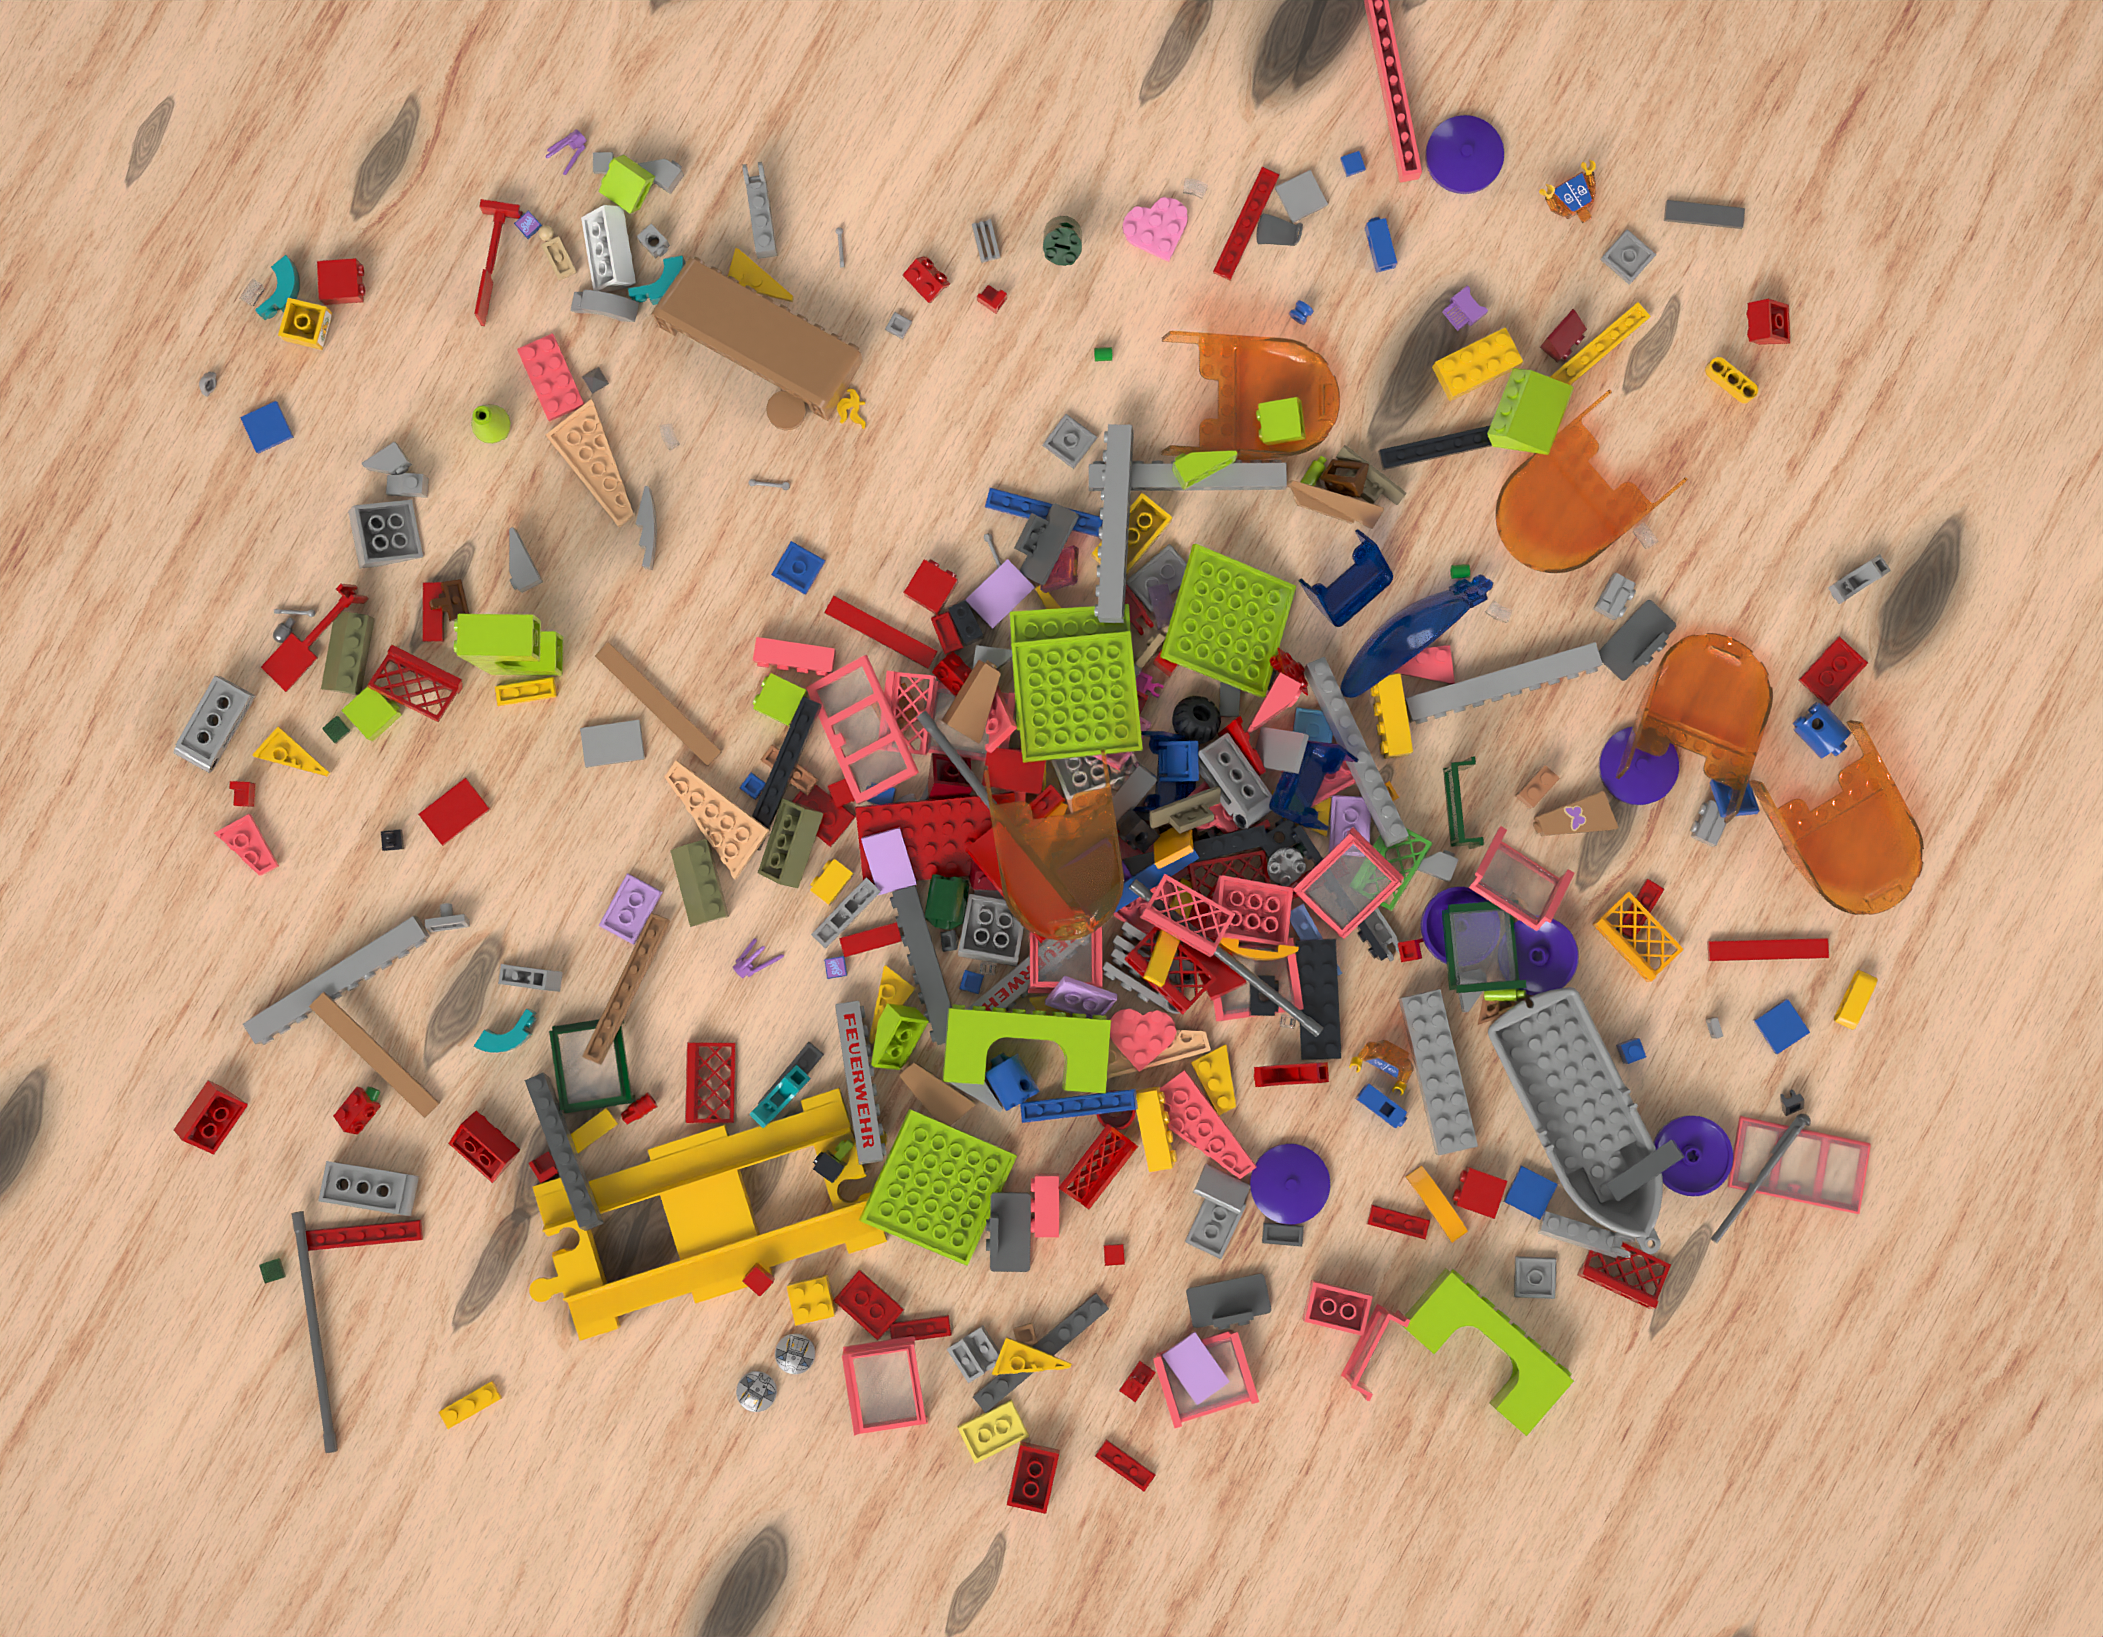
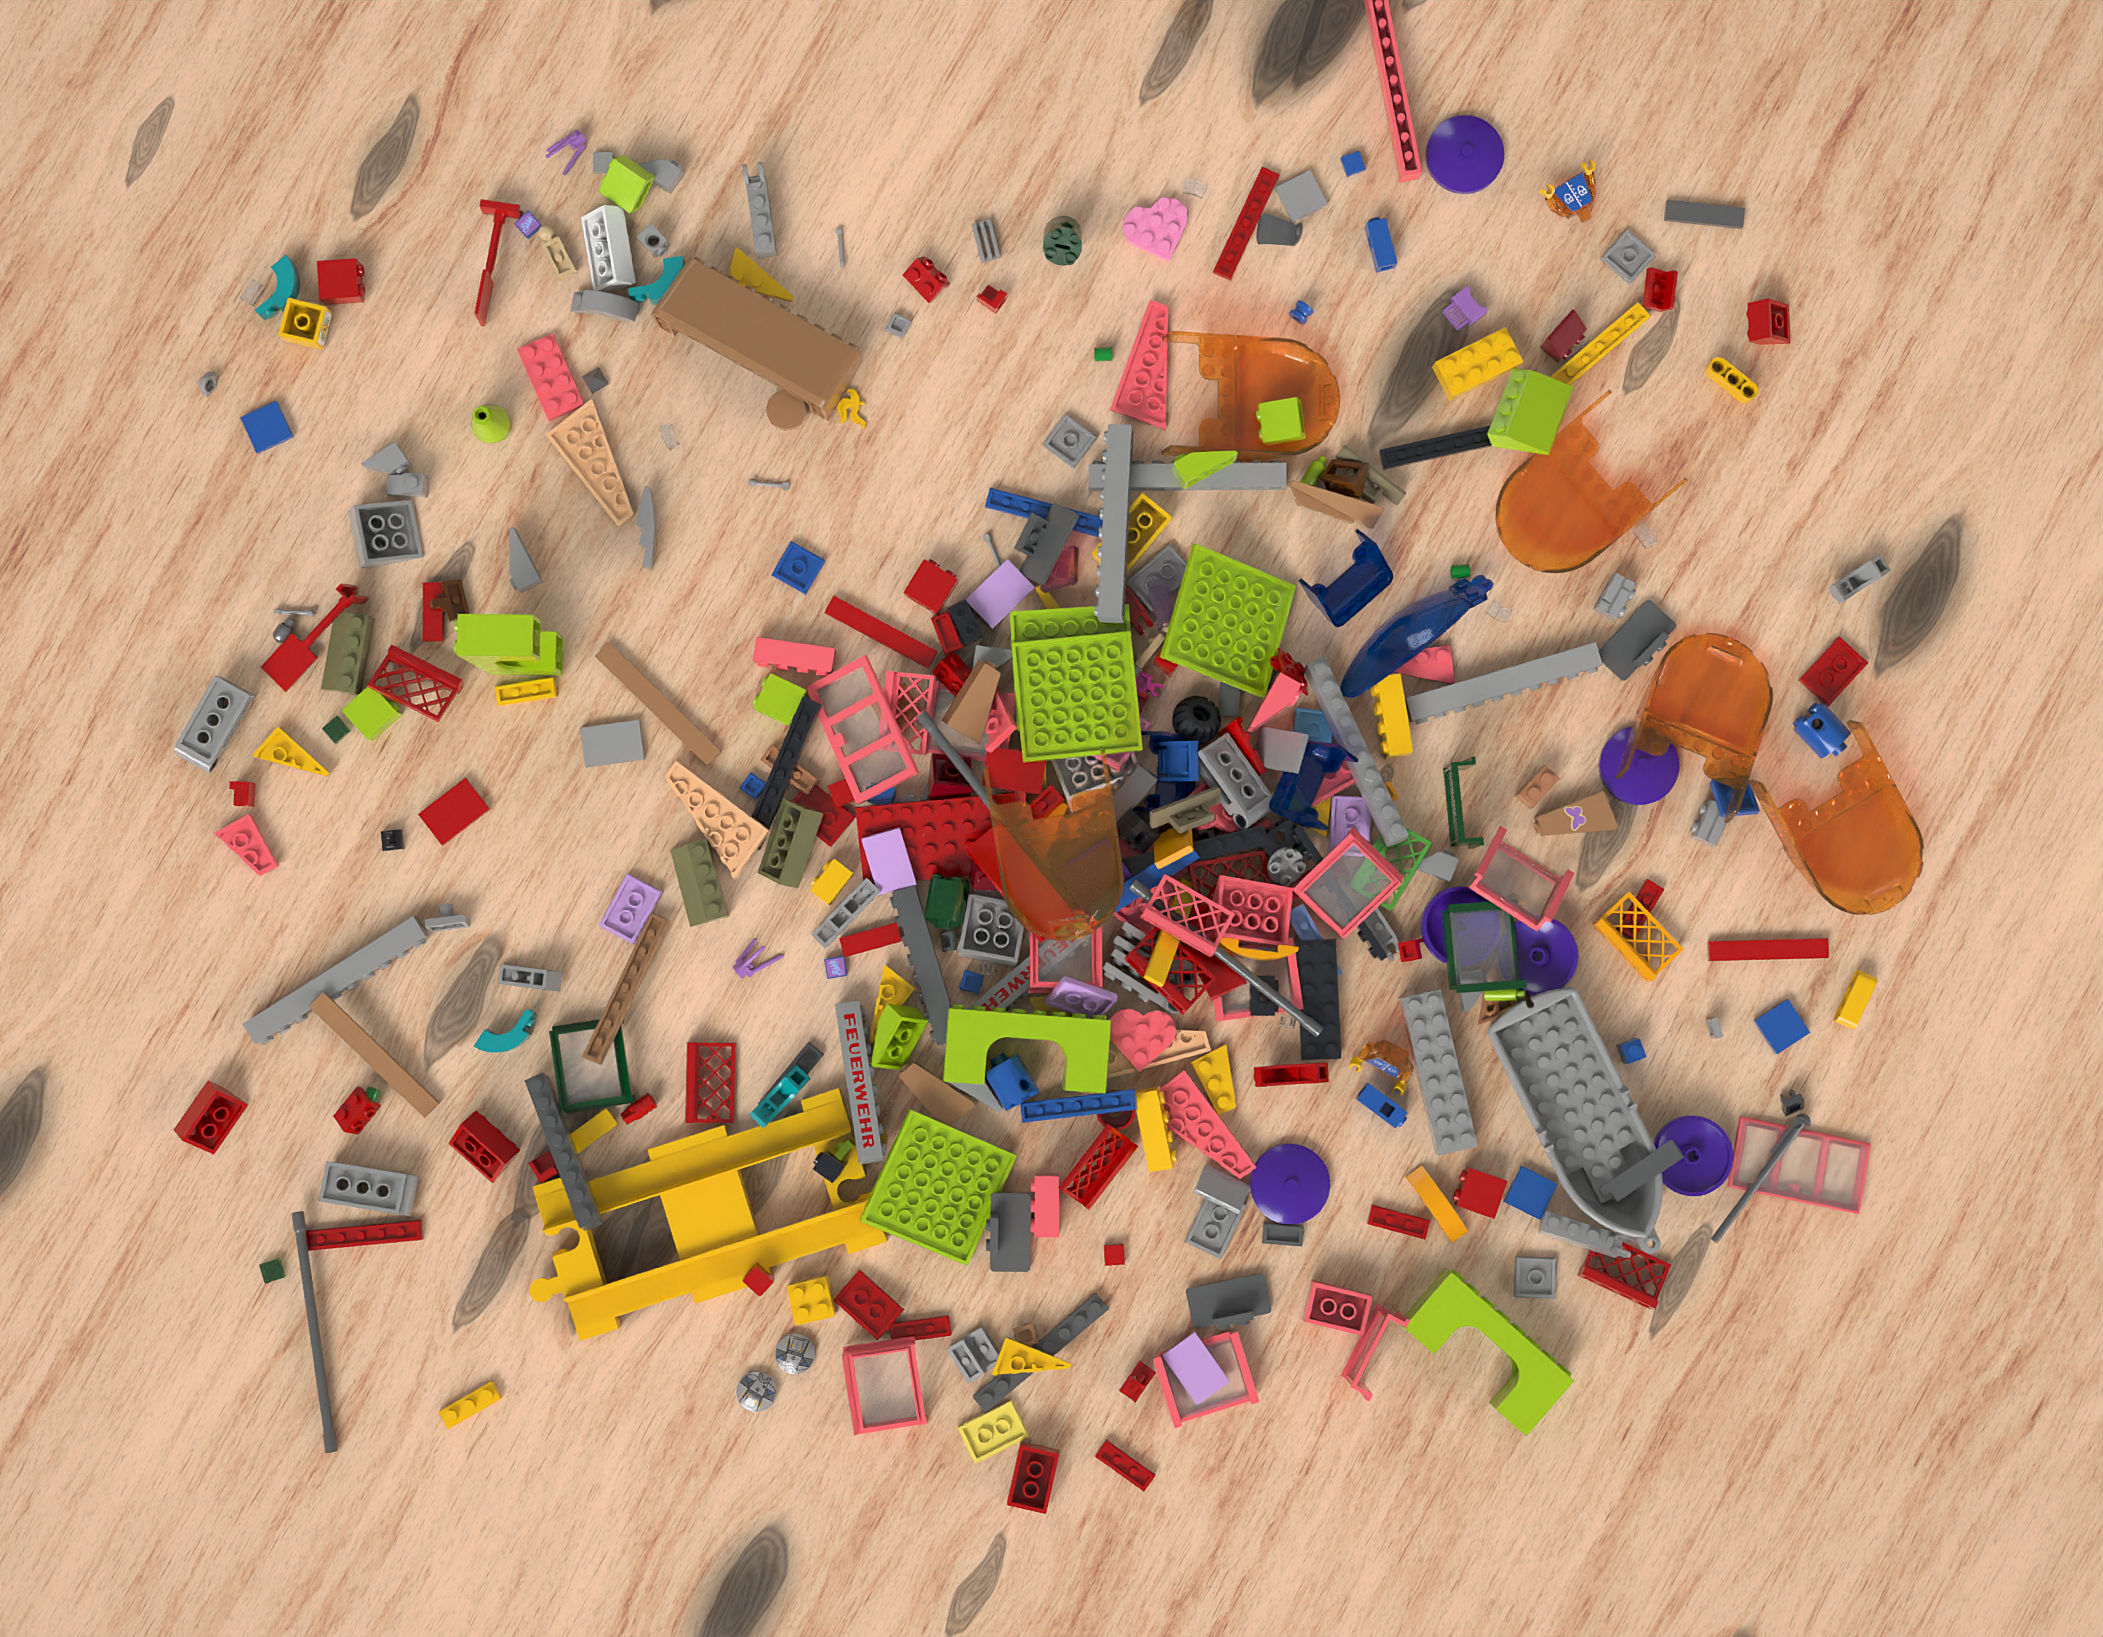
none -> coral wing [1110,300,1168,430]
none -> red bracket [1642,267,1678,312]

